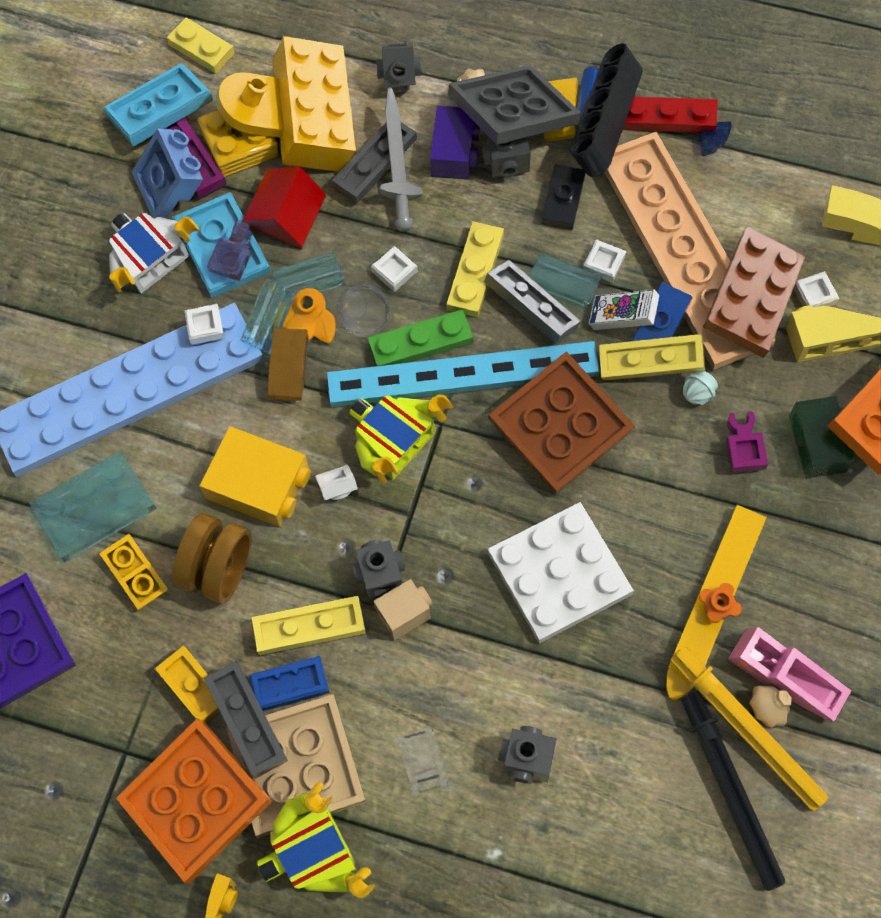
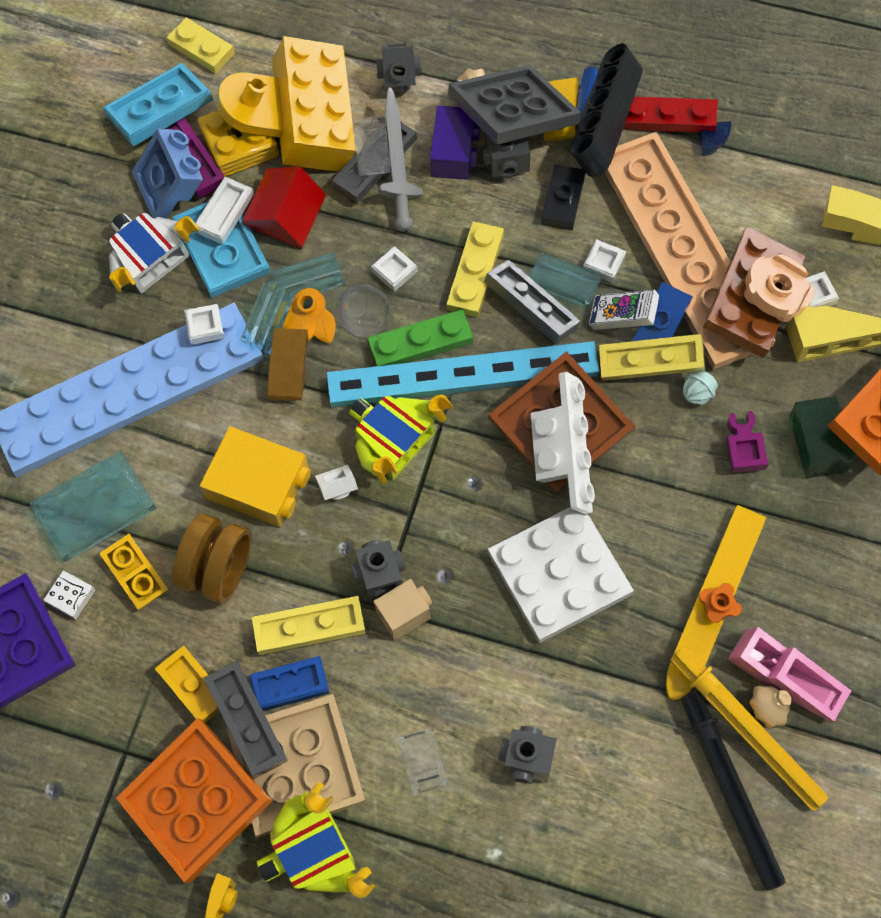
clear purple plate [207,221,252,281] -> none
none -> white tile [43,570,95,620]
none -> white tile [195,177,254,245]
none -> clear slope [353,116,391,176]
none -> white bracket [531,372,595,514]
none -> light nougat plate [744,254,814,322]

